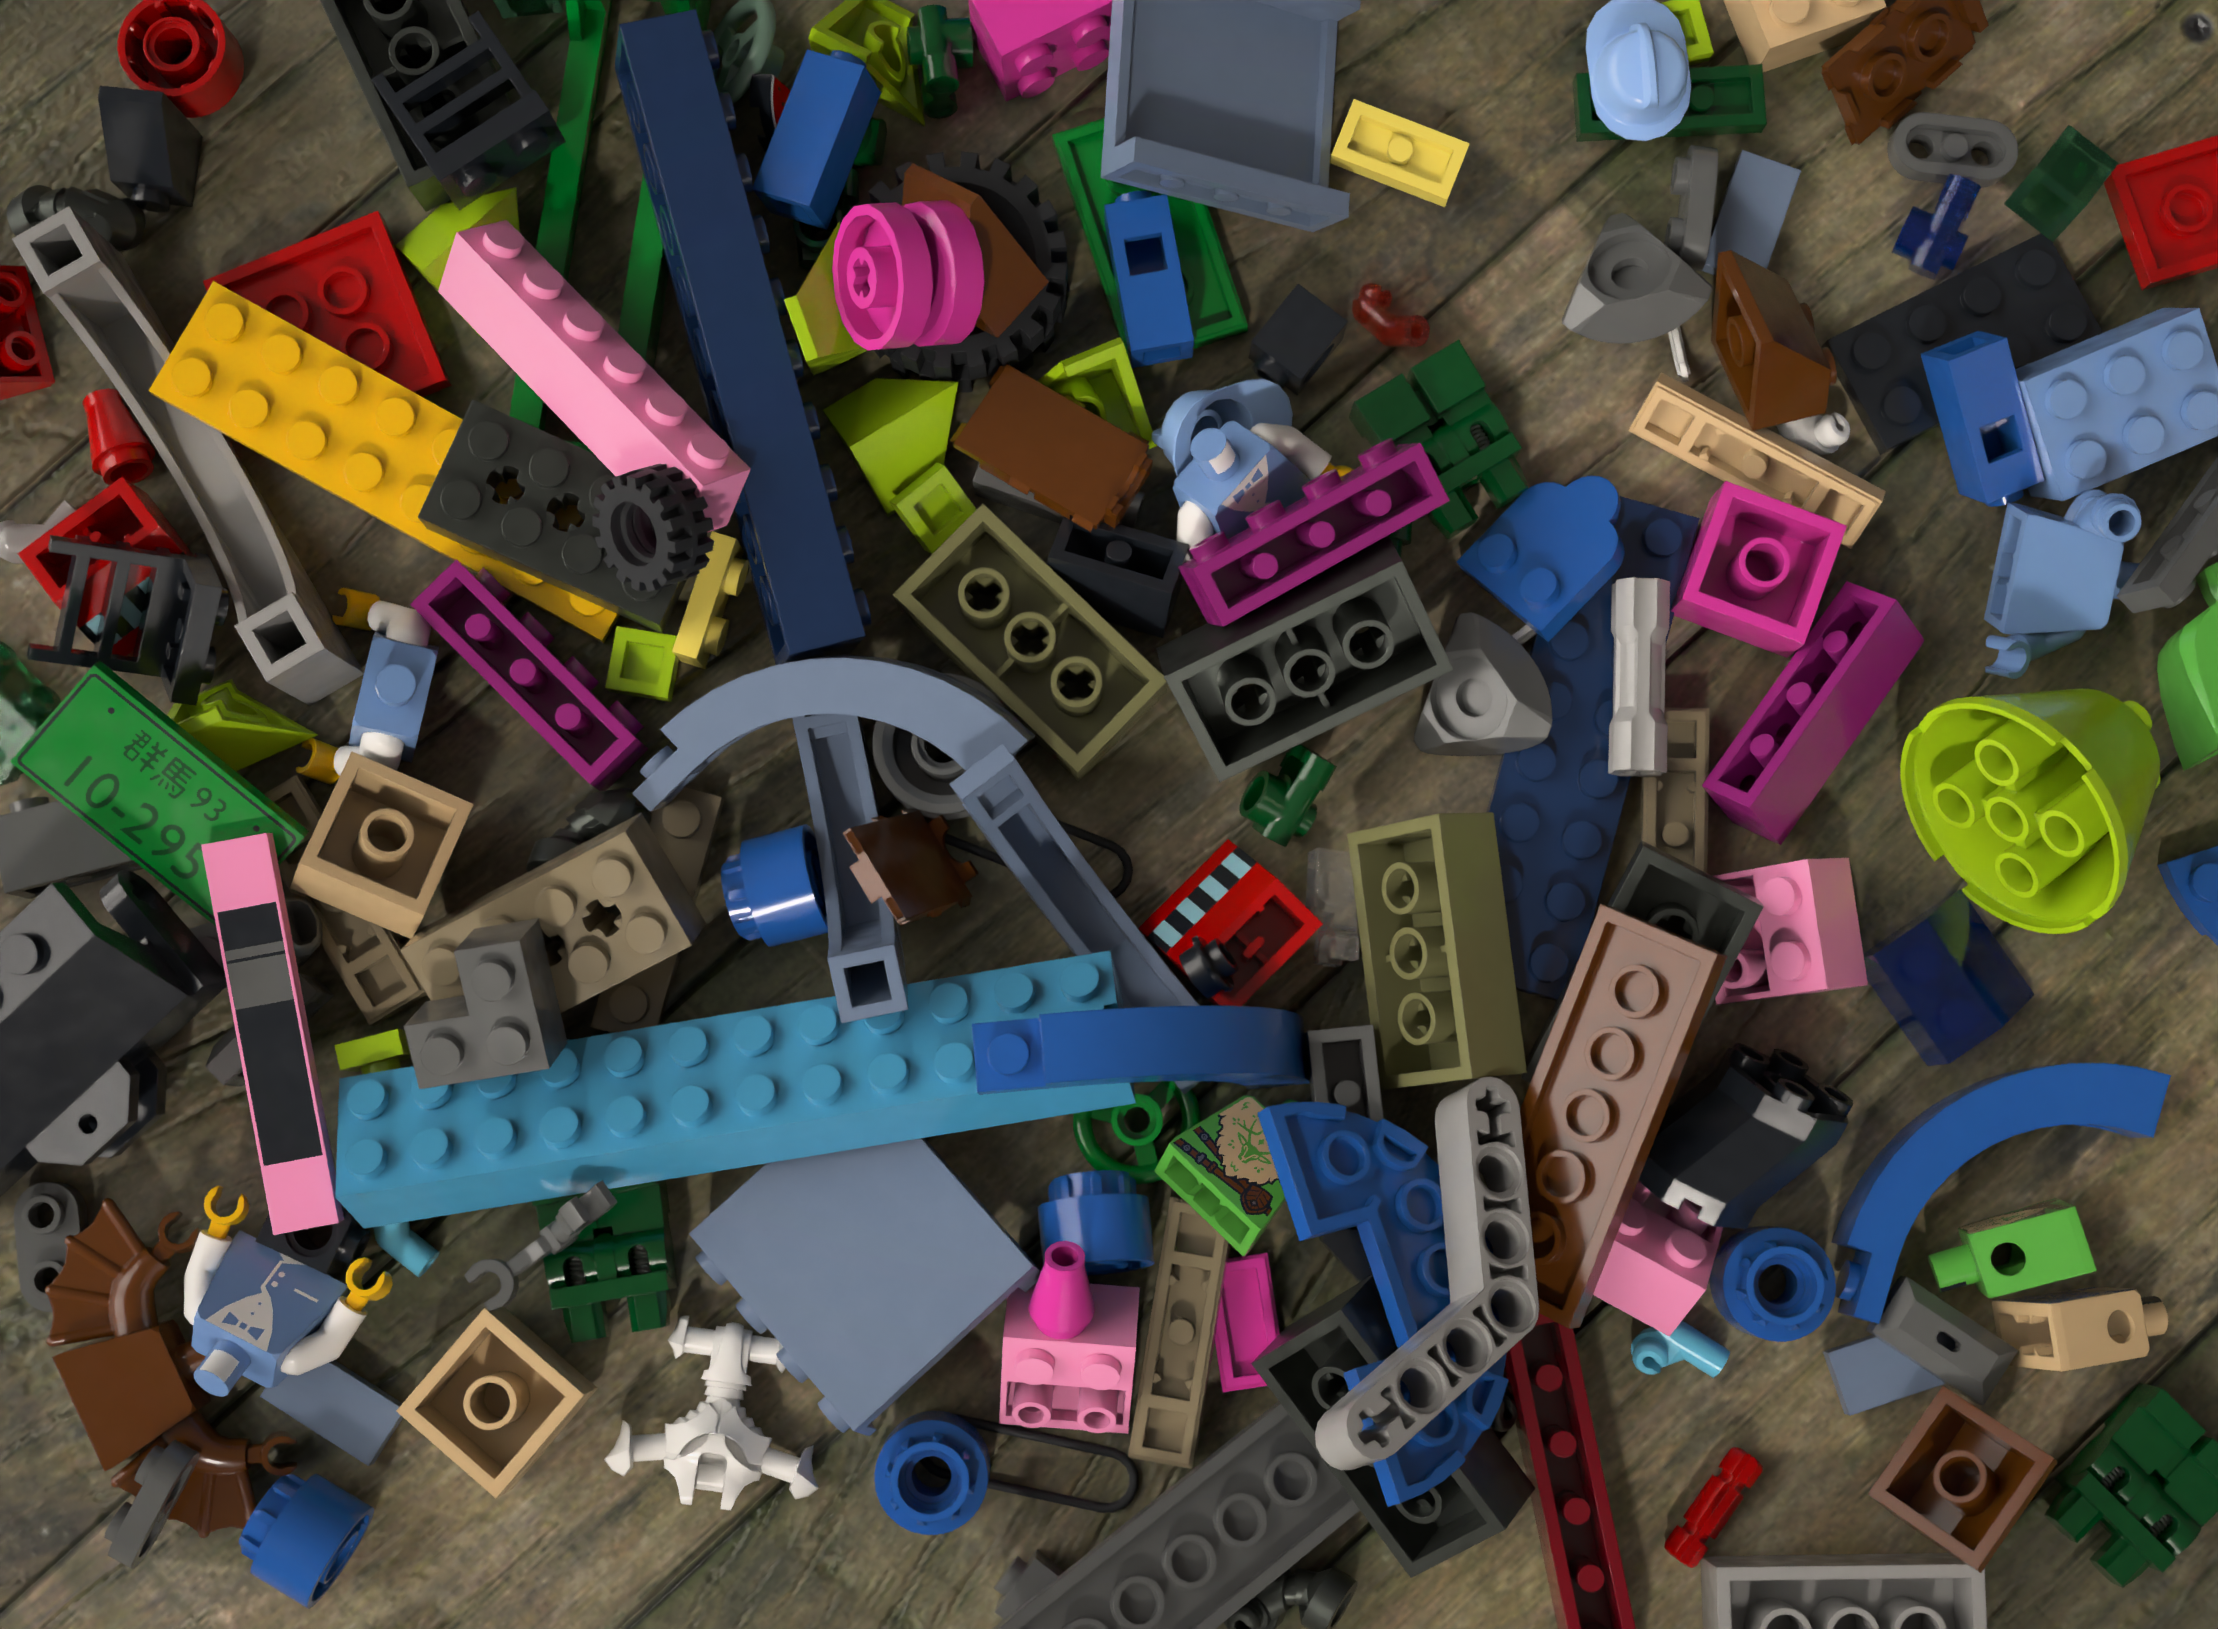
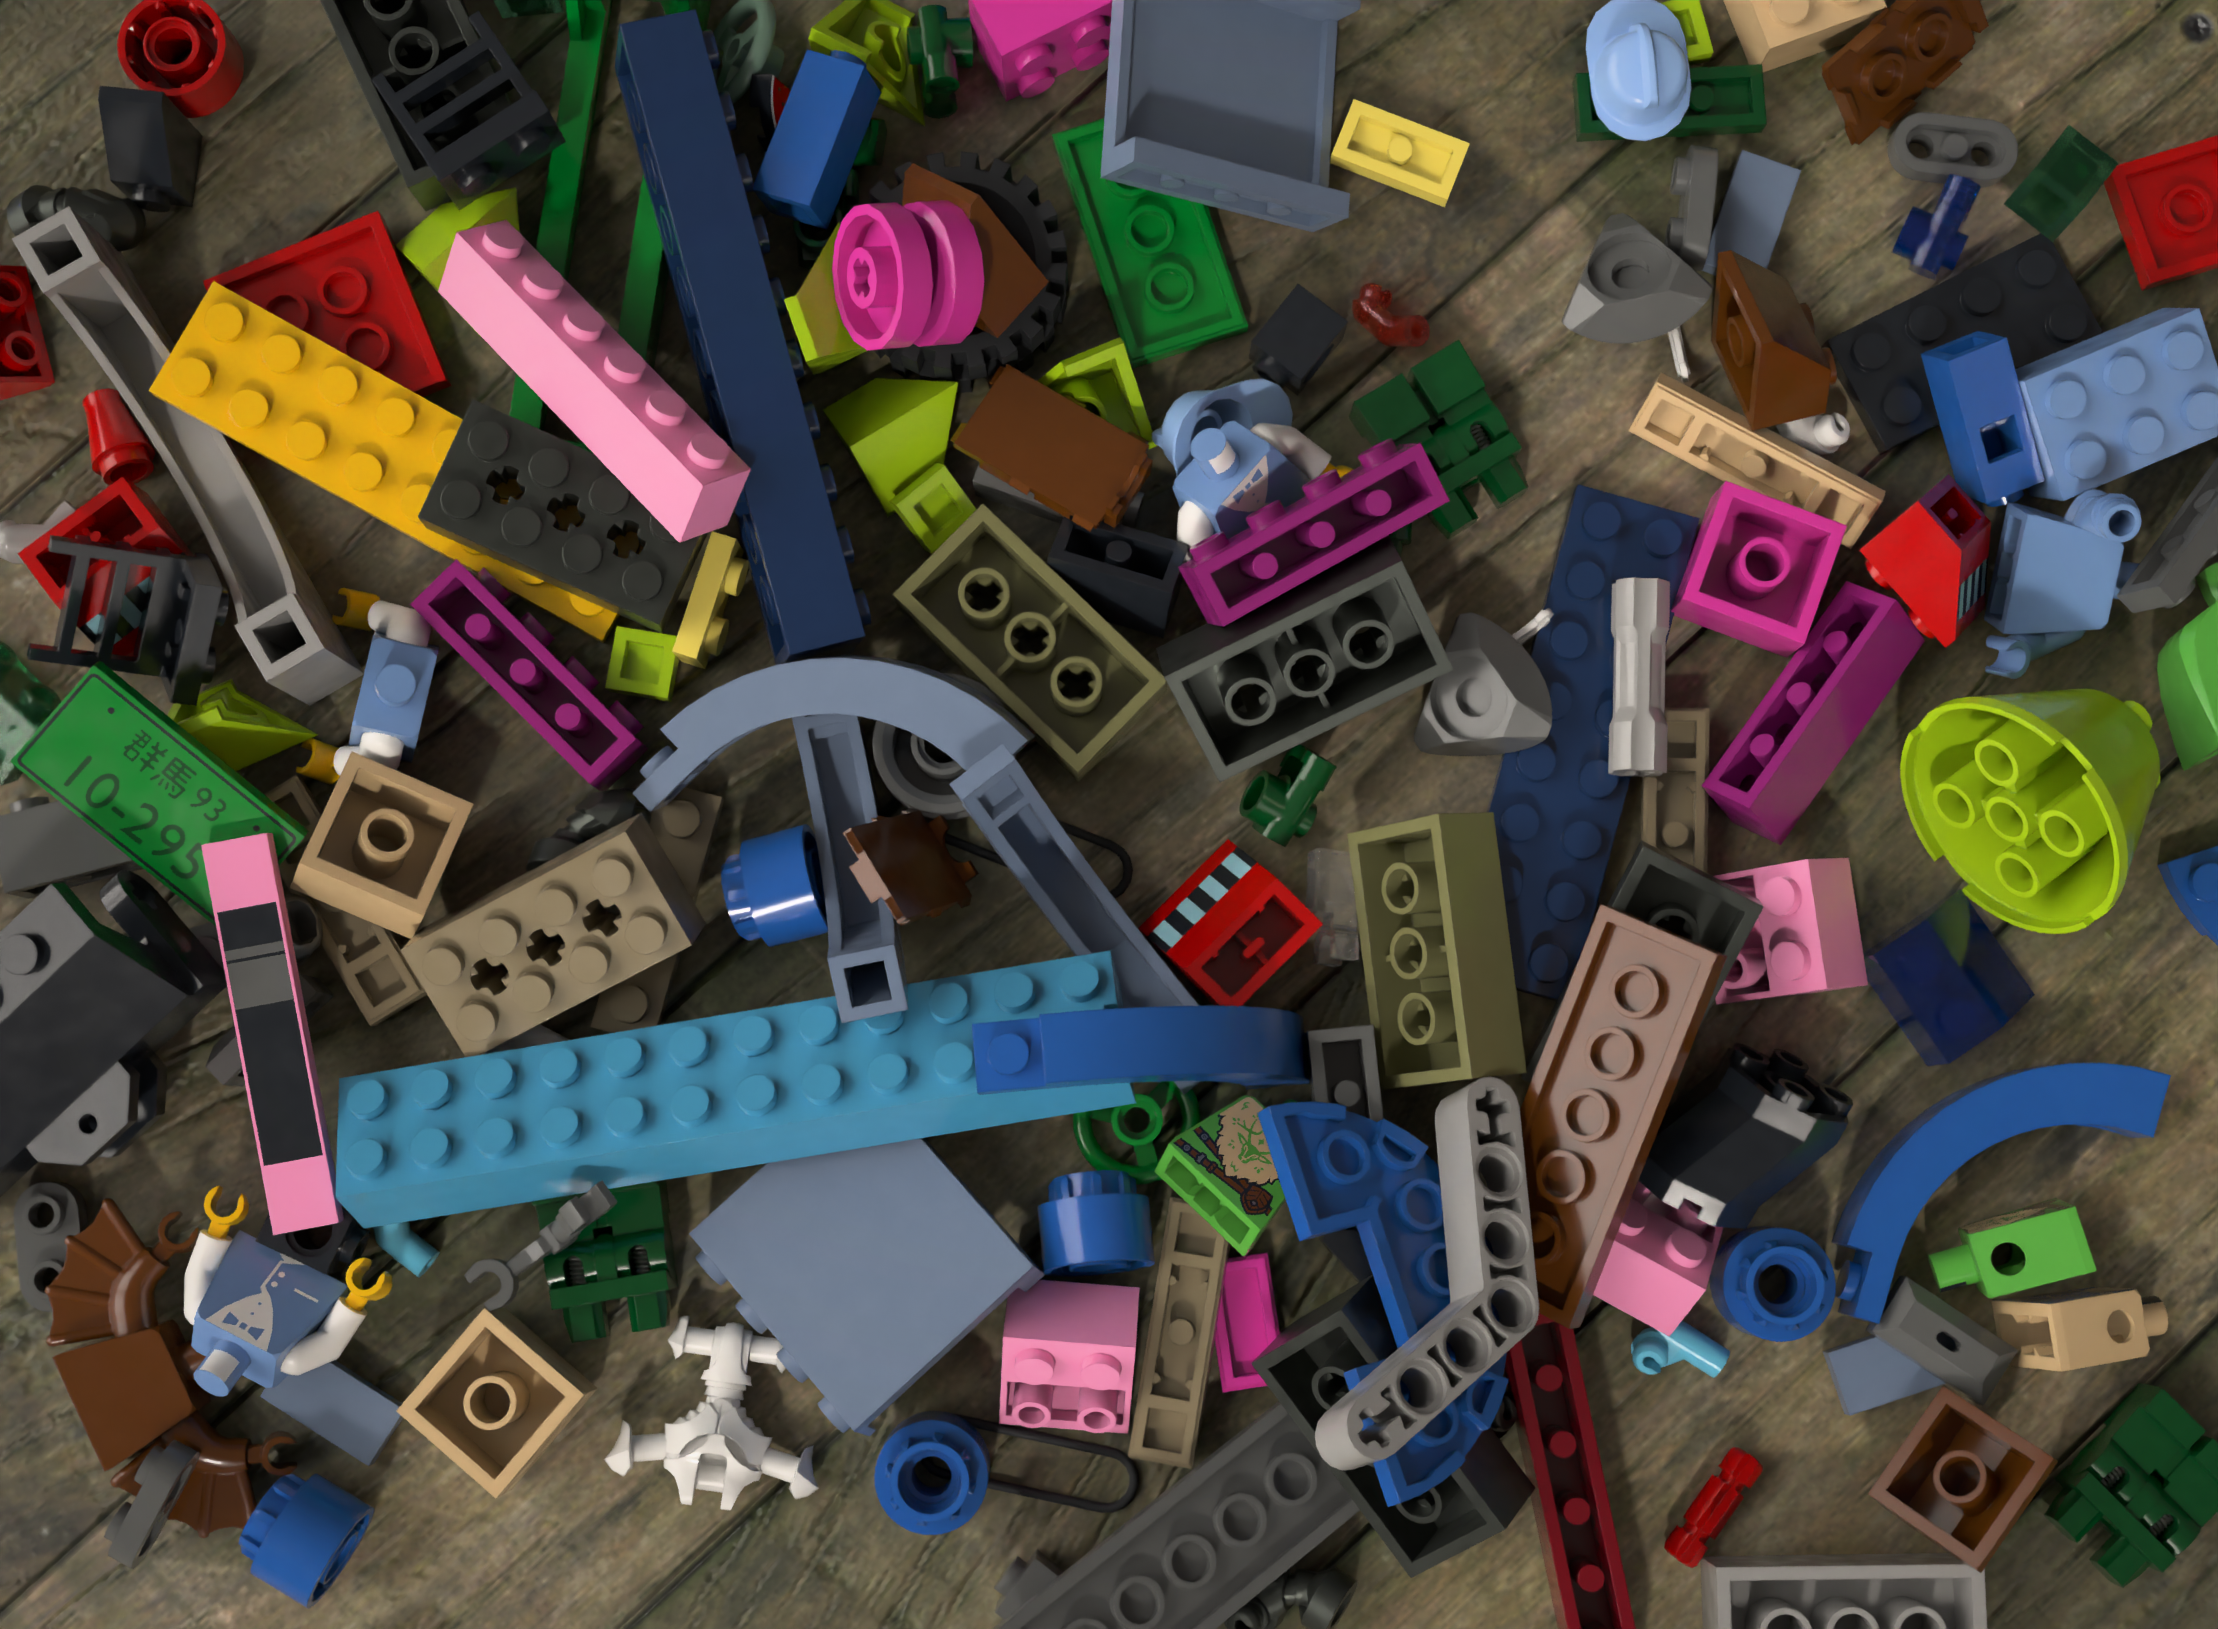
lime plate [334,1029,411,1074] -> none
dark grey brick [404,918,568,1089] -> none
black tyre [592,464,714,592] -> none
dark pink cone [1029,1241,1095,1339] -> none
blue brick [1104,191,1194,368] -> none
black plate [1179,936,1239,999] -> none
blue plate [1456,476,1625,642] -> none
none -> red slope [1859,474,1991,648]

